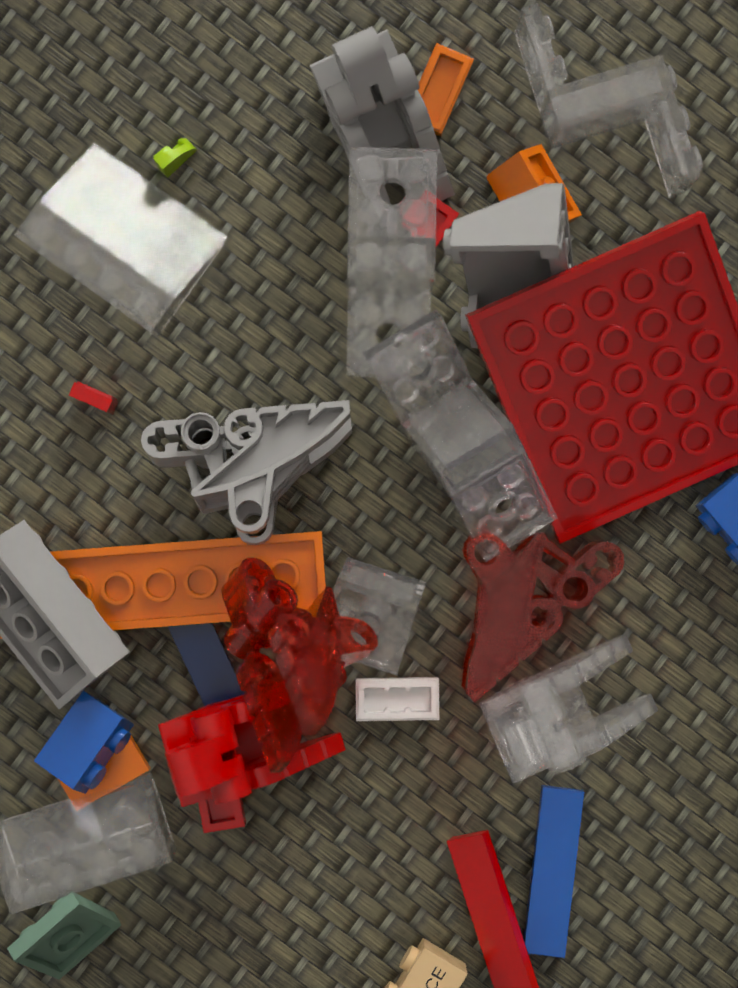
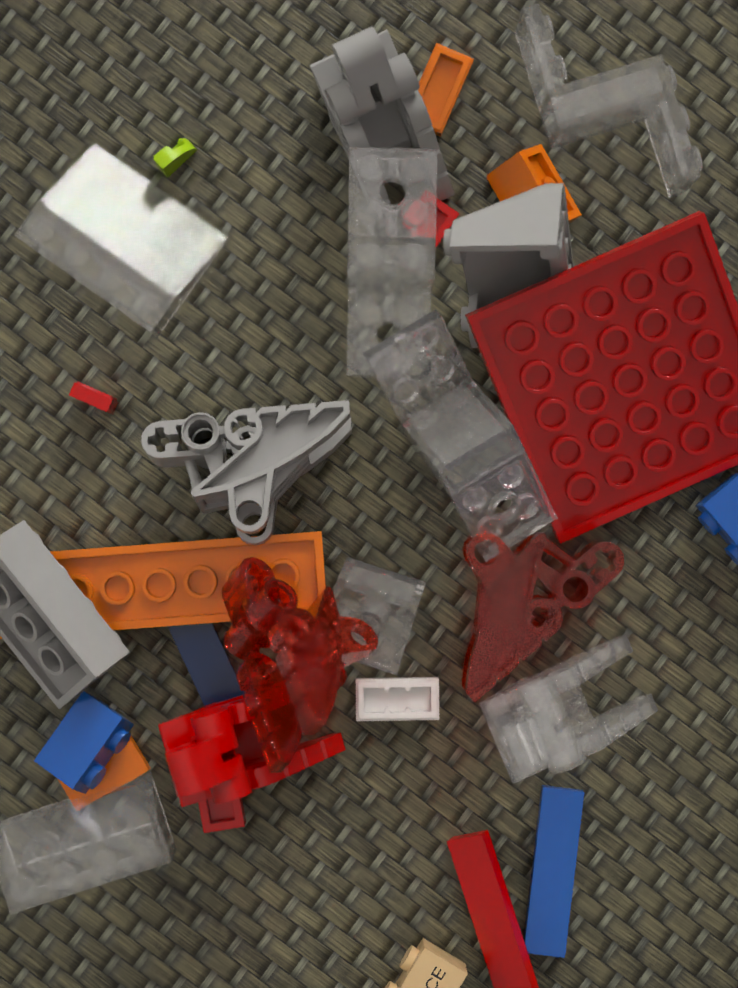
sand green plate [7,892,122,980] -> none

